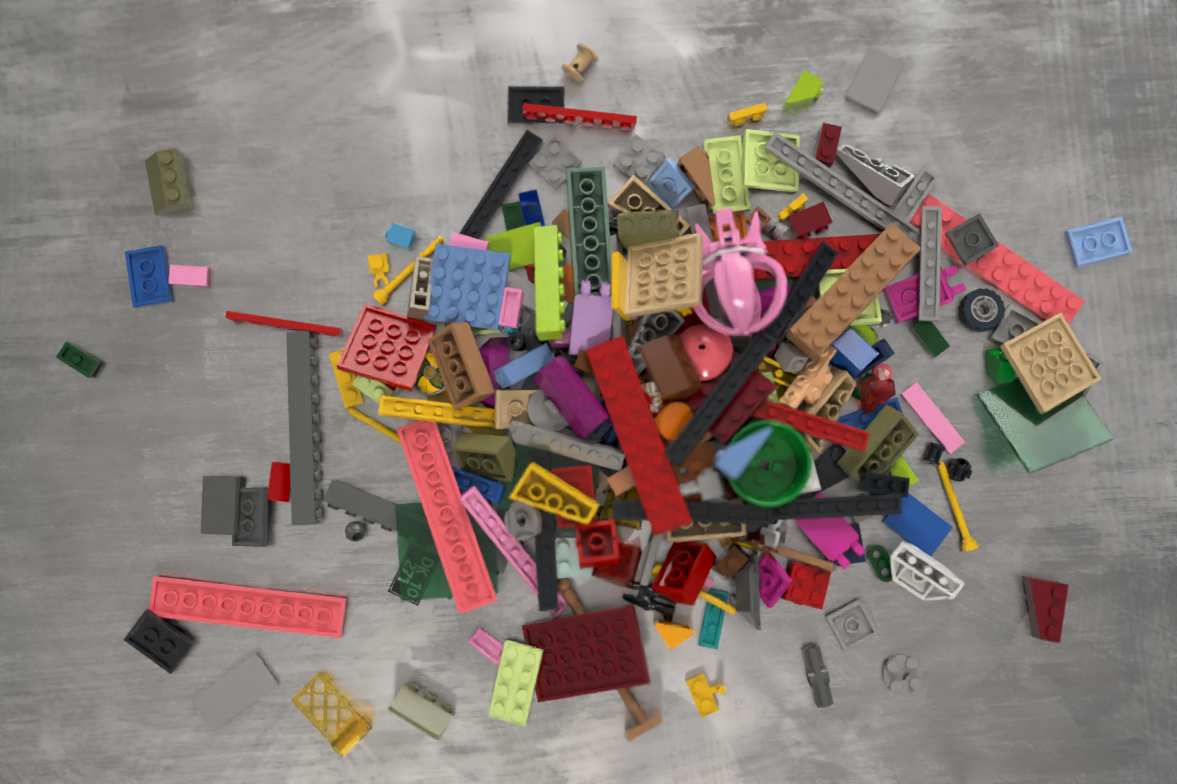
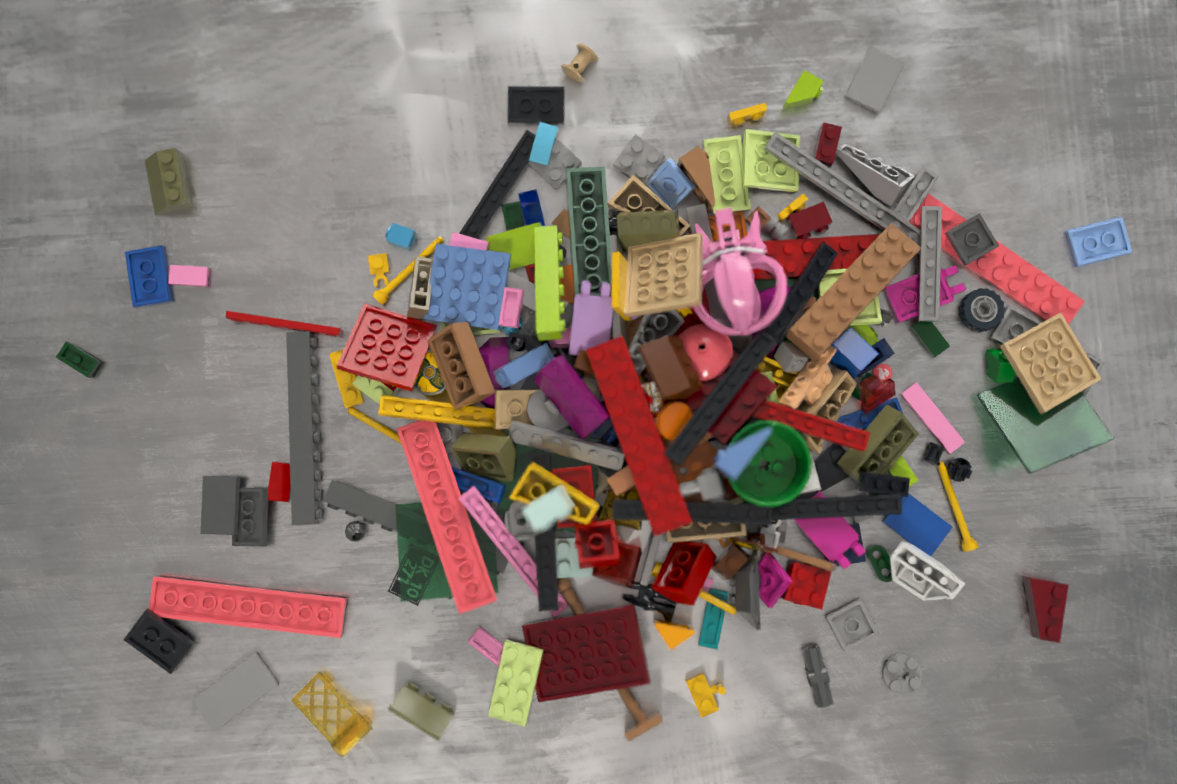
red plate [522,103,637,130] -> none
none -> light aqua brick [522,484,575,531]
none -> medium azure slope [529,122,559,165]

